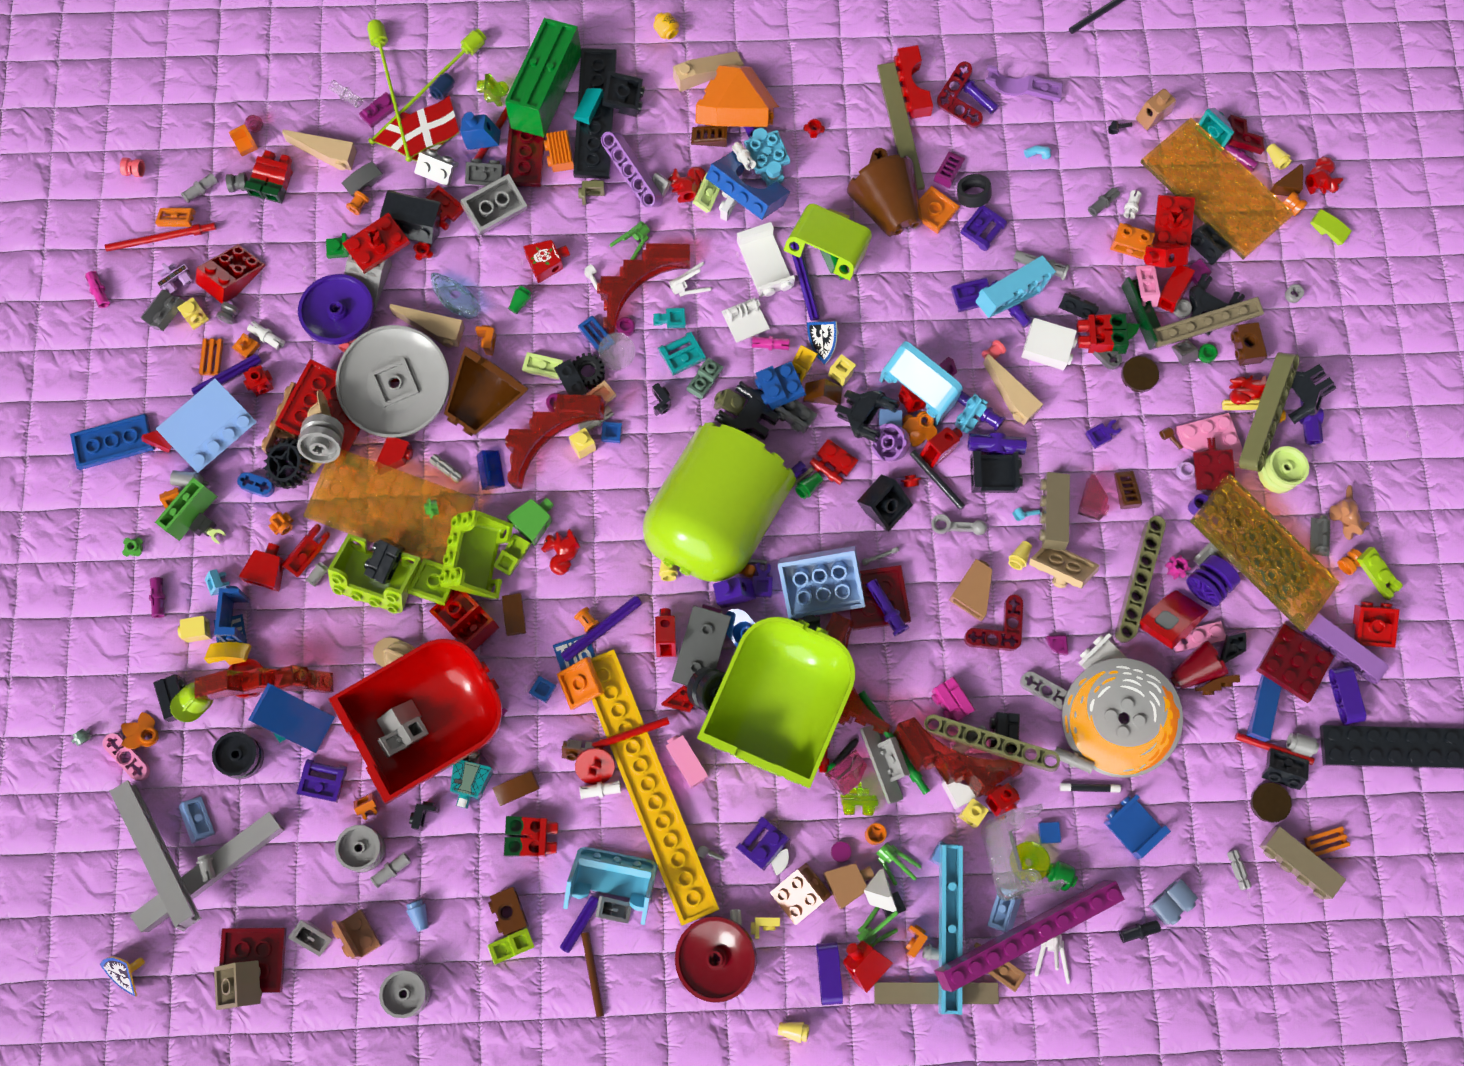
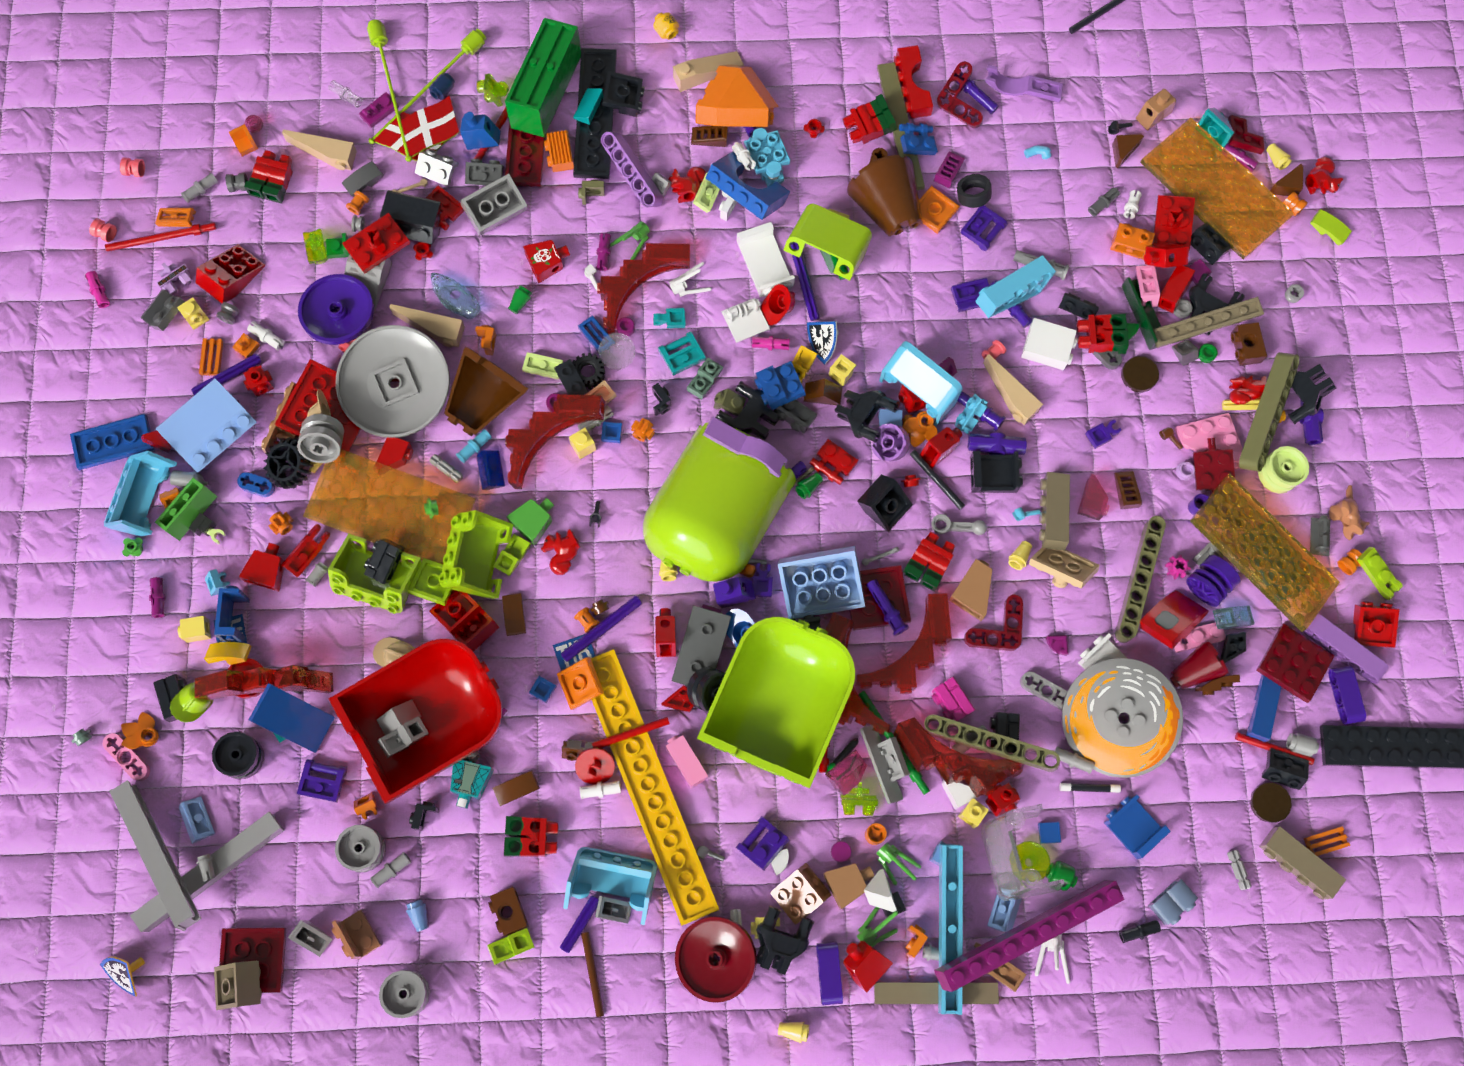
none -> coral wheel [89,218,117,242]
none -> medium azure windscreen [104,451,177,536]
none -> clear neon green hips [303,229,328,265]
none -> light grey bush [351,215,365,232]
none -> tan hinge [392,179,428,193]
none -> medium azure pin [456,429,492,463]
none -> black hand [589,501,601,528]
none -> reddish brown plate [590,599,609,615]
none -> magenta pin [596,233,611,271]
none -> orange gear [631,418,655,442]
none -> medium lavender piece [703,417,788,478]
none -> black connector [756,906,814,975]
none -> red piece [760,284,795,325]
none -> red hips [843,94,897,144]
none -> clear red arch [855,593,952,694]
none -> blue plate [899,122,938,155]
none -> red hips [903,532,955,592]
none -> reddish brown slope [1112,134,1144,168]
none -> clear light blue slope [1213,606,1255,629]

